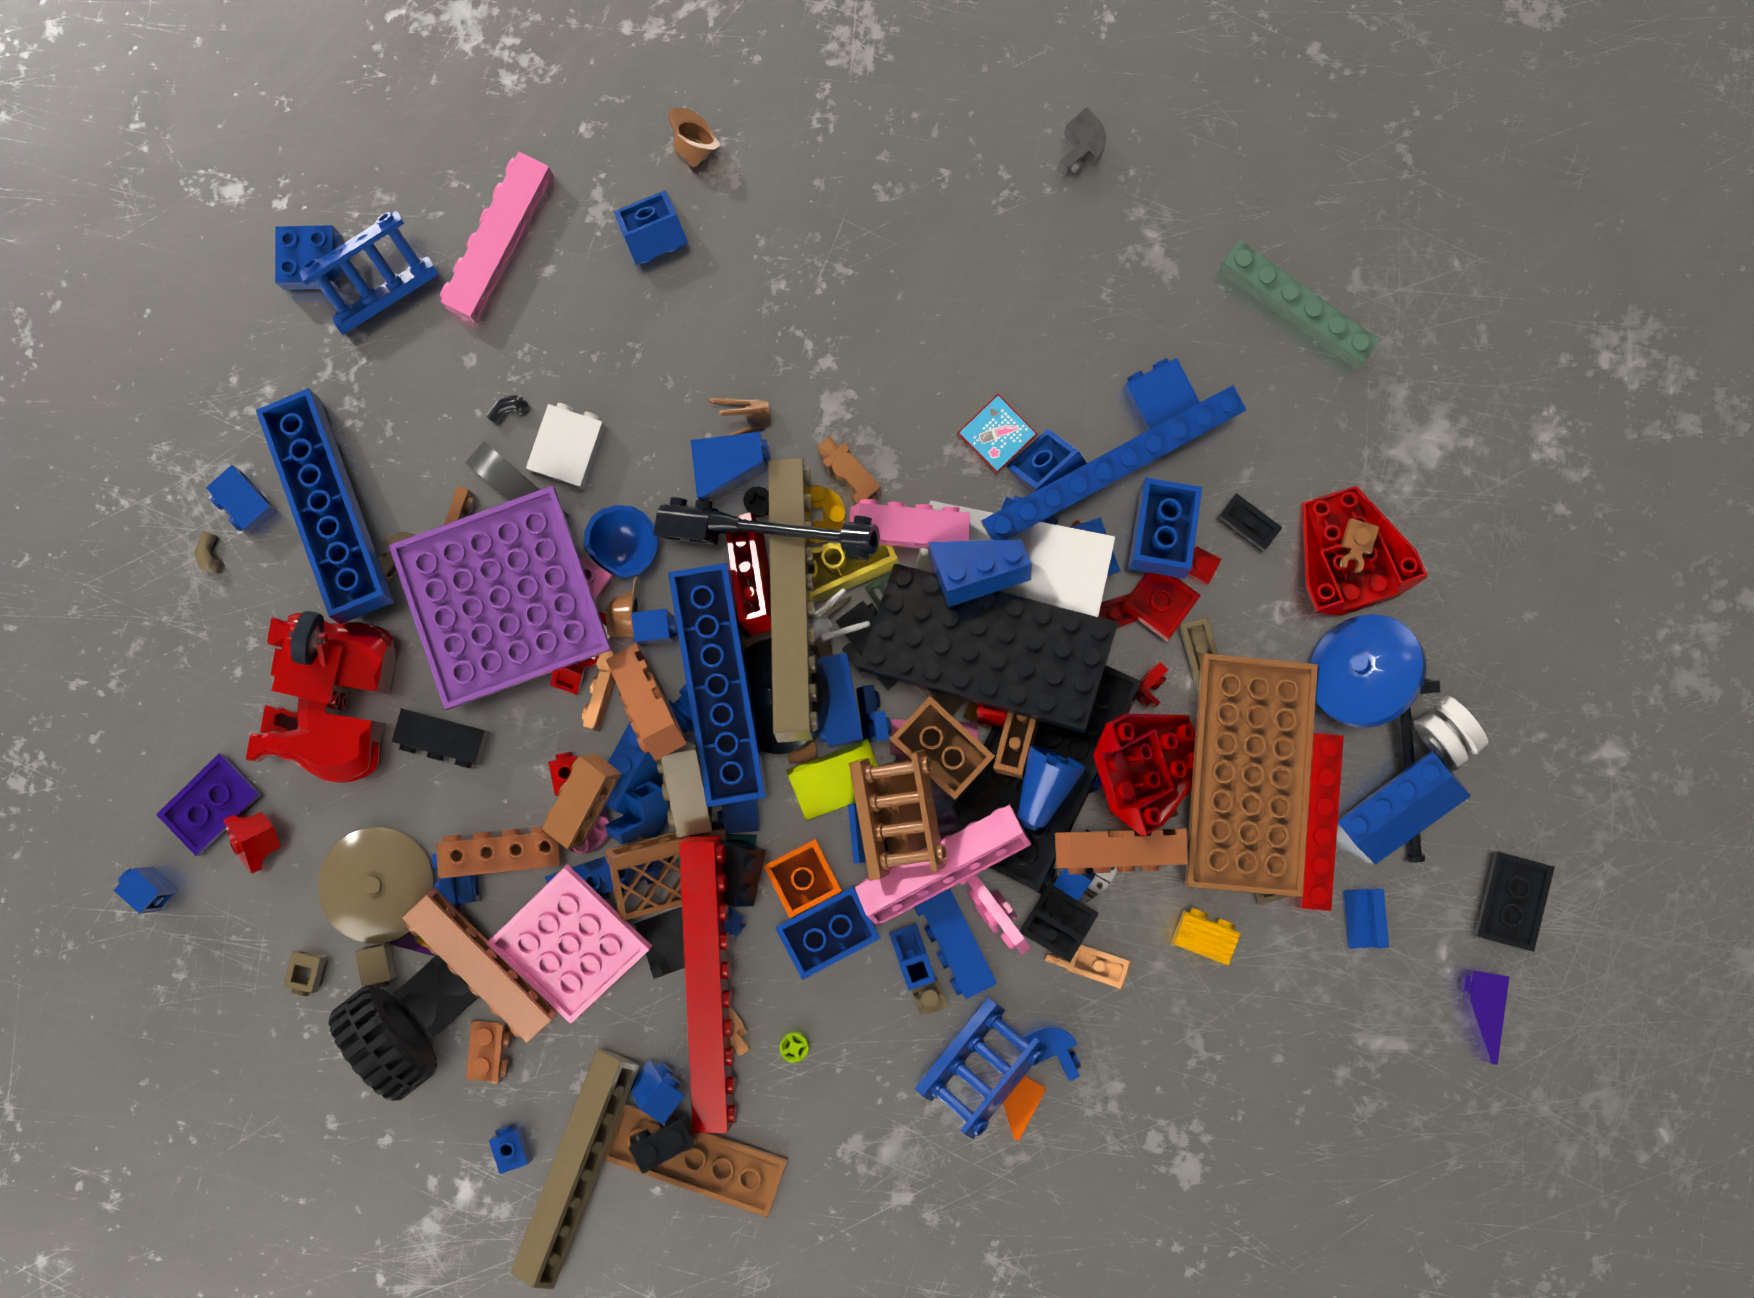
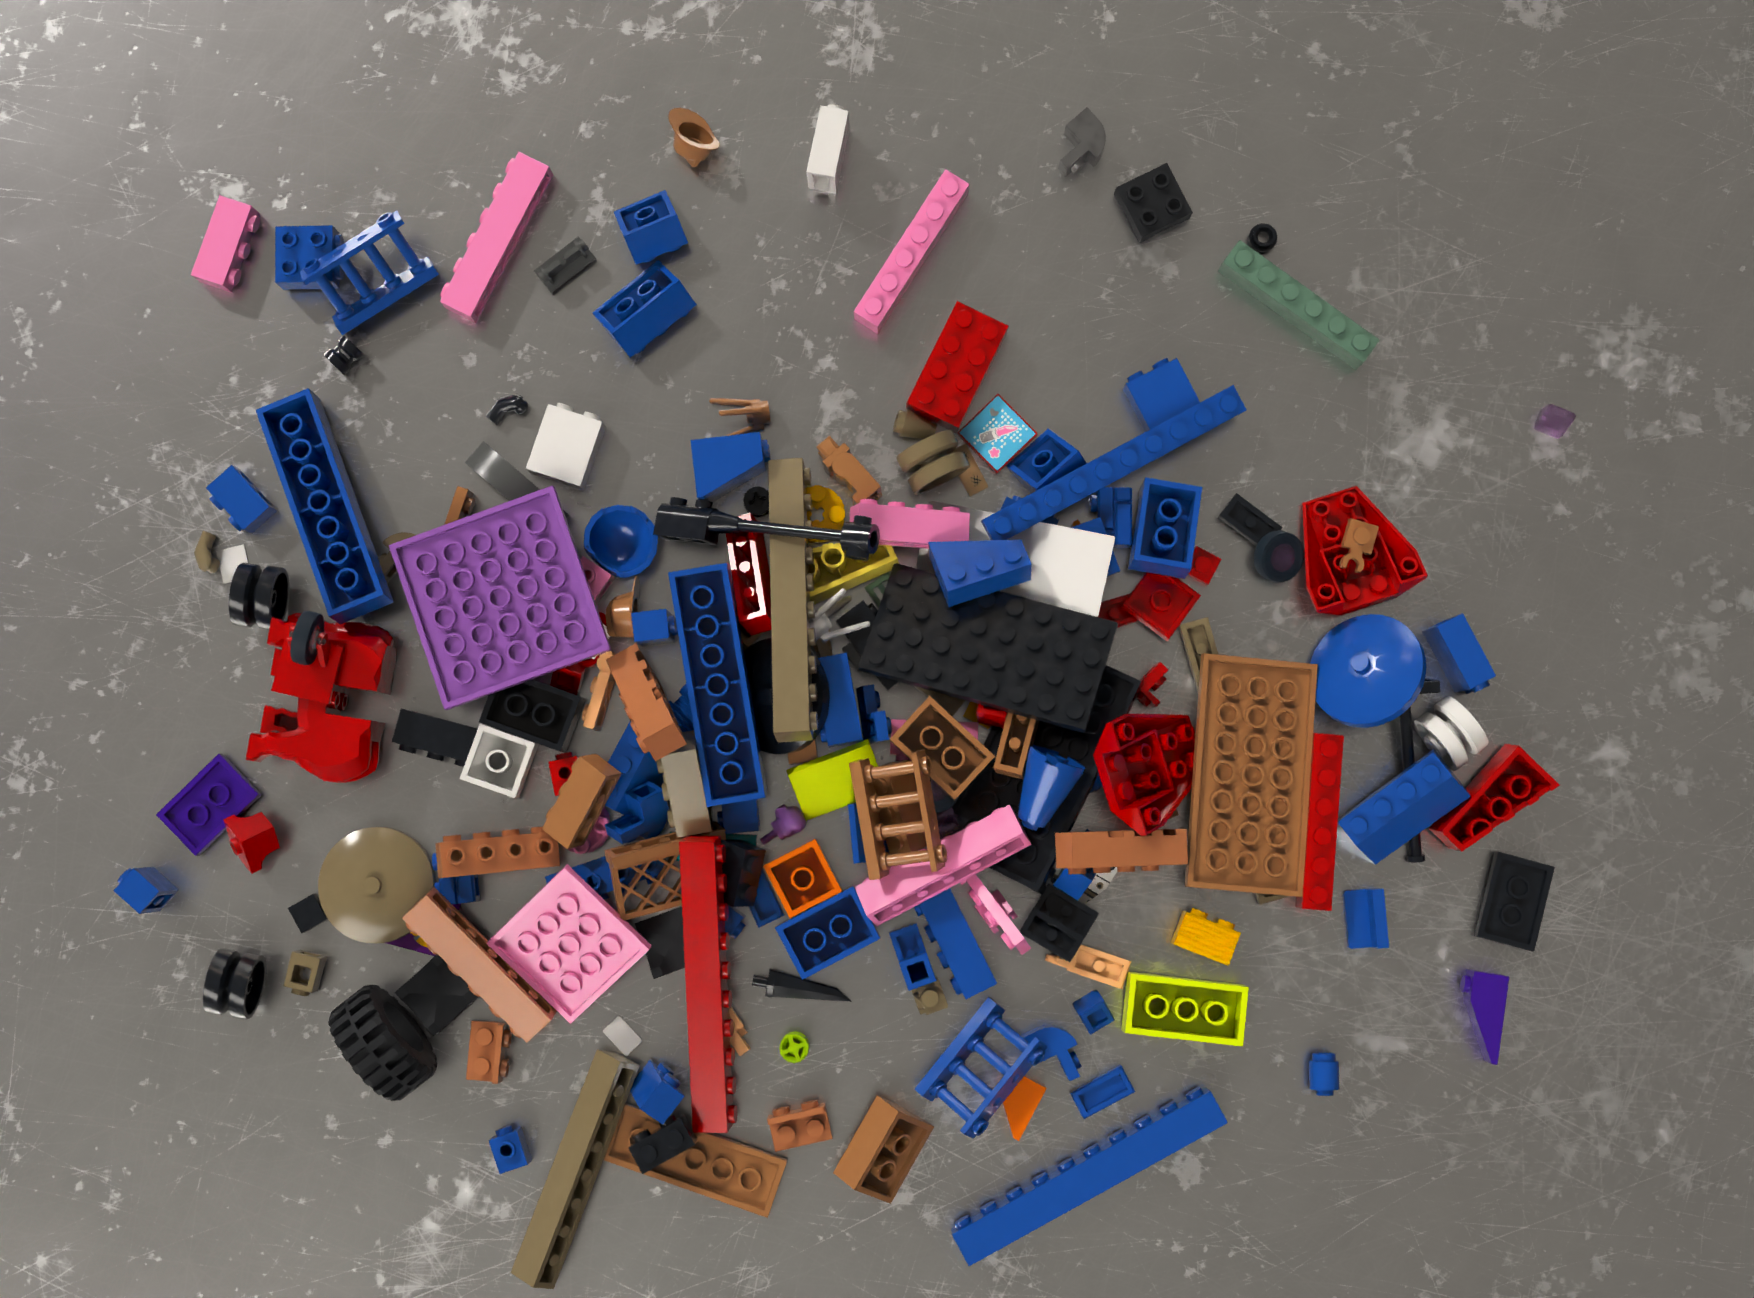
dark tan brick [355,942,397,988] -> none
none -> bright pink brick [191,195,260,292]
none -> black wheel [203,948,266,1019]
none -> white sticker [216,544,248,584]
none -> black wheel [229,563,290,629]
none -> black tile [288,893,328,934]
none -> black wheel [324,335,364,375]
none -> white slope [460,724,539,799]
none -> black brick [479,679,586,753]
none -> dark grey hinge [534,236,596,293]
none -> blue slope [592,260,697,358]
none -> white sticker [603,1016,642,1056]
none -> blue tile [748,868,785,928]
none -> black bar [752,969,852,1002]
none -> medium lavender piece [760,804,806,845]
none -> nougat bracket [767,1100,833,1152]
none -> white brick [806,104,850,194]
none -> medium nougat slope [833,1095,934,1204]
none -> bright pink brick [854,169,970,334]
none -> dark tan cone [893,409,937,439]
none -> dark tan wheel [896,429,970,495]
none -> red brick [906,301,1009,434]
none -> tan sticker [950,444,988,496]
none -> blue brick [951,1087,1228,1266]
none -> blue tile [1070,1064,1135,1119]
none -> blue slope [1072,990,1115,1035]
none -> blue brick [1090,487,1132,548]
none -> black brick [1114,163,1193,243]
none -> neon yellow brick [1121,971,1249,1047]
none -> black plate [1248,223,1277,252]
none -> black wheel [1254,530,1304,582]
none -> blue brick [1309,1053,1340,1096]
none -> blue brick [1422,613,1496,694]
none -> red wedge [1429,744,1560,852]
none -> clear purple slope [1534,404,1576,438]

